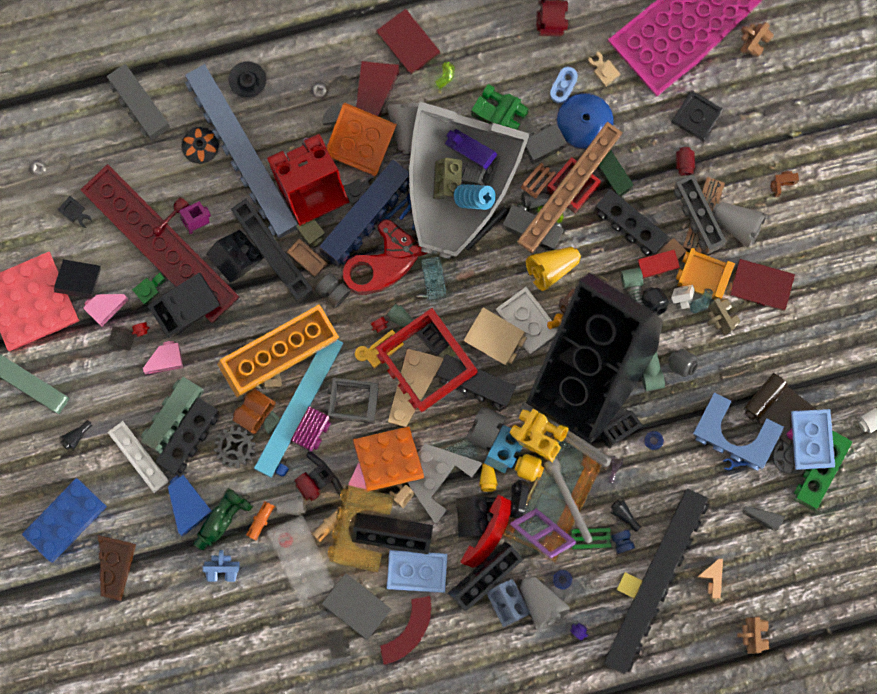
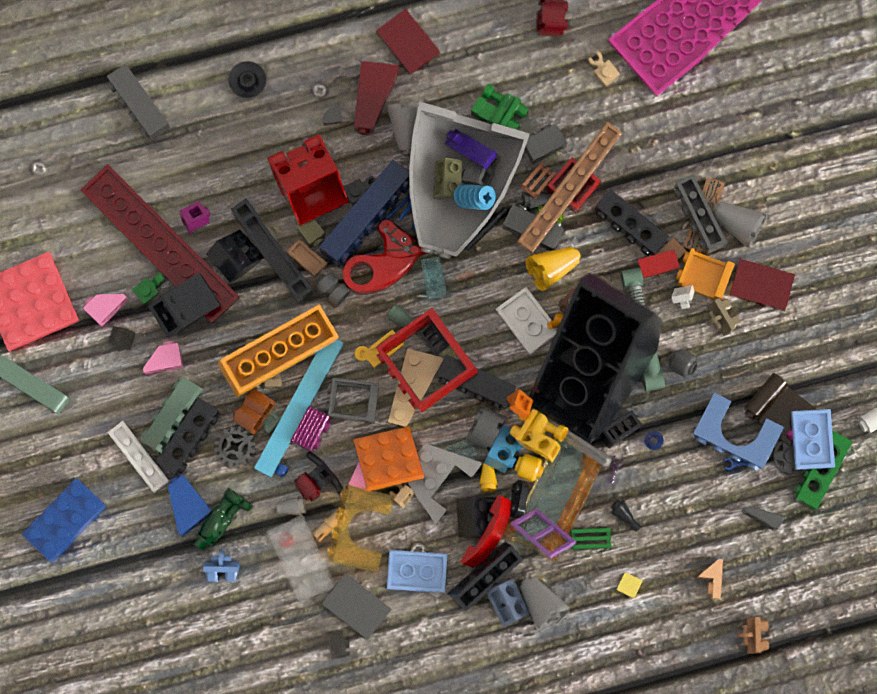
black tile [54,259,101,299] -> none
black plate [57,196,92,228] -> none
black cone [60,420,93,451] -> none
reddish brown wing [98,535,136,601] -> none
red plate [132,322,150,337] -> none
dark red hinge [153,197,190,234] -> none
black dish [181,127,219,164] -> none
sand blue brick [184,64,298,239] -> none
orange pin [246,501,275,541] -> none
orange plate [326,102,397,176] -> none
black brick [352,513,433,555] -> none
red plate [370,316,389,333] -> none
dark red tile [380,596,431,665] -> none
clear neon green arm [435,61,455,89] -> none
tan slope [463,307,527,366] -> none
light grey piece [544,458,592,543] -> none
light blue plate [550,67,578,103] -> none
clear blue plate [553,570,572,590] -> none
blue dish [557,93,614,149] -> none
dark purple plate [570,623,589,640] -> none
dark green brick [597,150,634,197] -> none
black brick [603,488,709,675] -> none
dark blue wheel [611,530,635,554] -> none
black head [641,287,669,316] -> none
black tile [672,90,723,142] -> none
dark red brick [676,147,695,176] -> none
clear light blue arm [690,289,713,313] -> none
medium nougat hips [740,22,774,57] -> none
dark orange bracket [770,171,799,197] -> none
none -> orange bracket [506,389,533,419]

